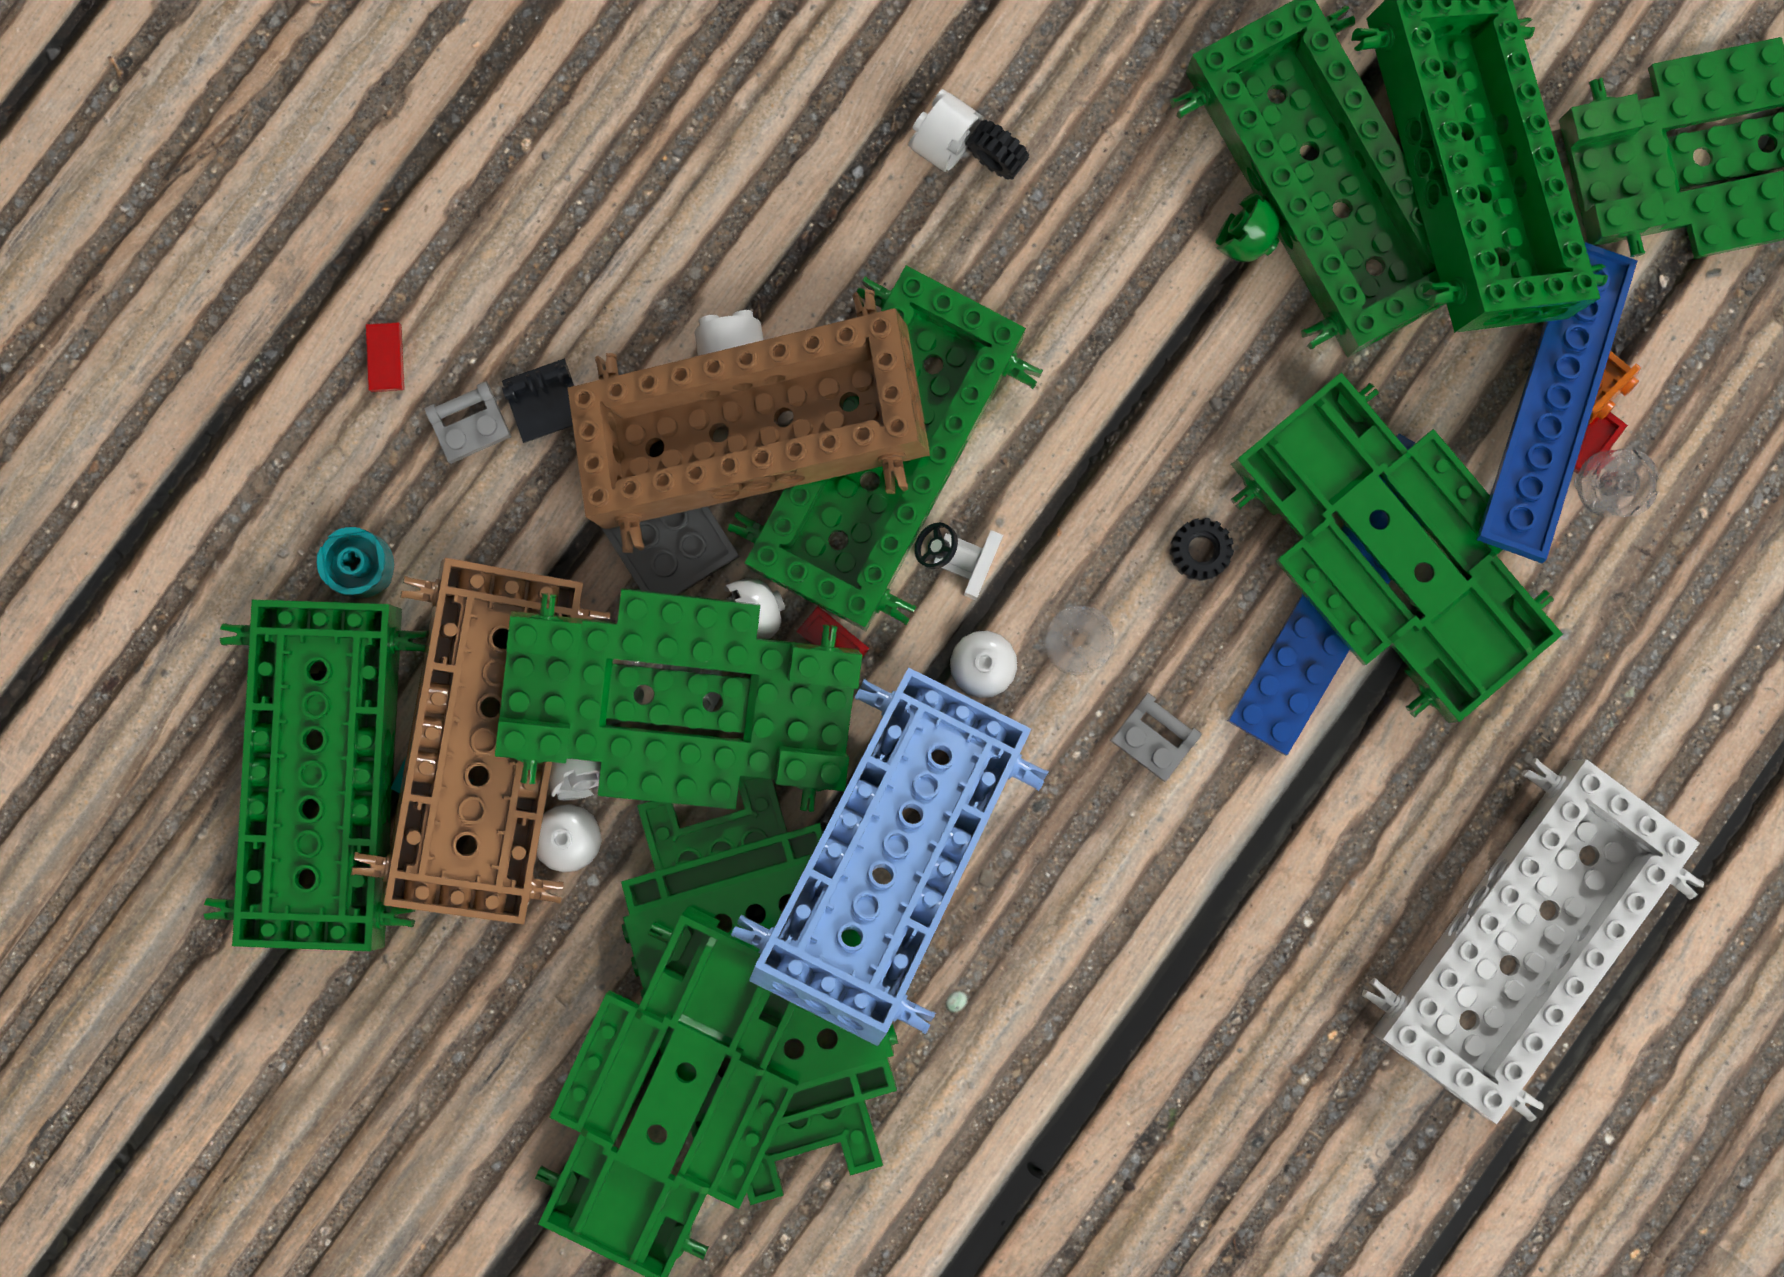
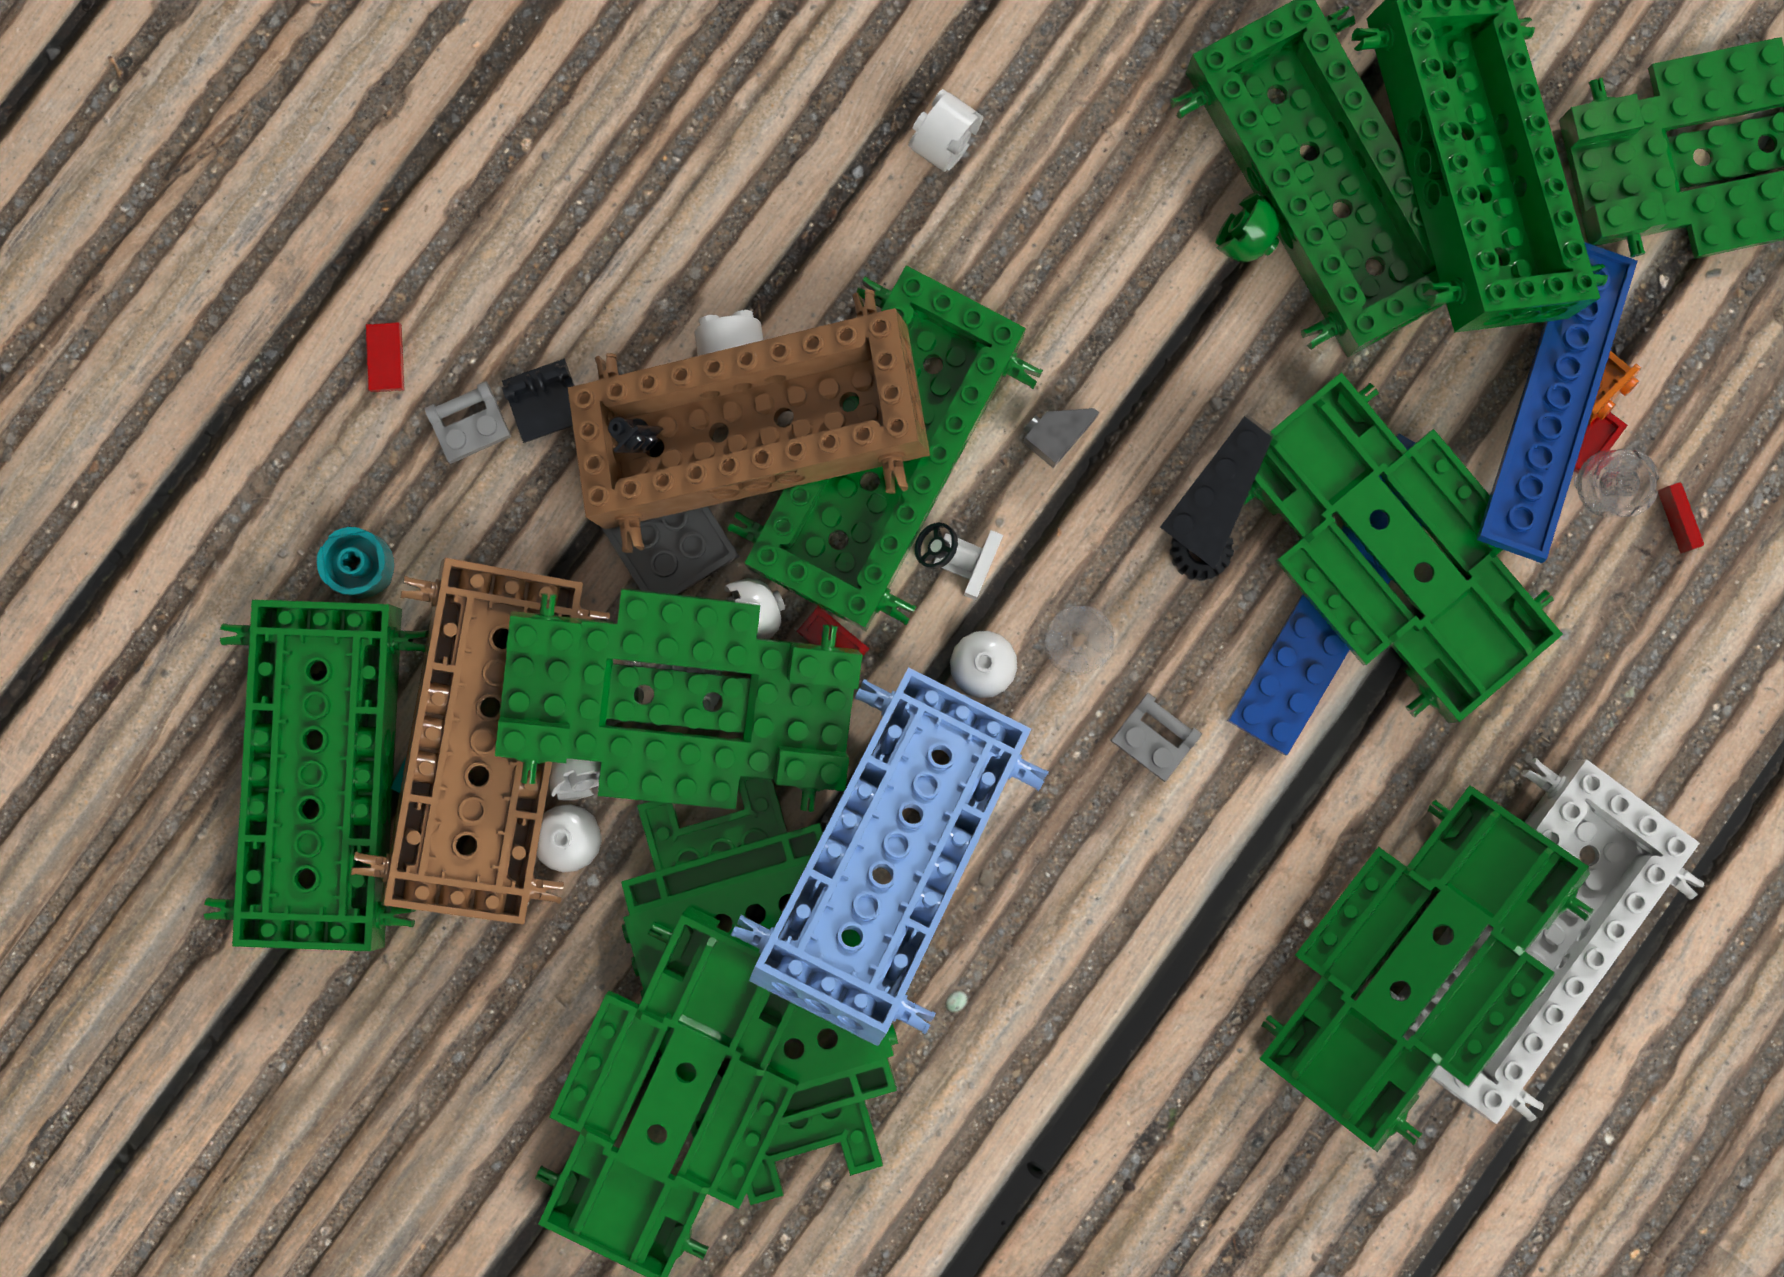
black tyre [965,120,1029,180] -> none
none -> black hinge [608,417,663,453]
none -> flat silver slope [1023,408,1099,468]
none -> black wedge [1160,414,1274,569]
none -> green piece [1259,785,1594,1152]
none -> red tile [1657,482,1704,553]

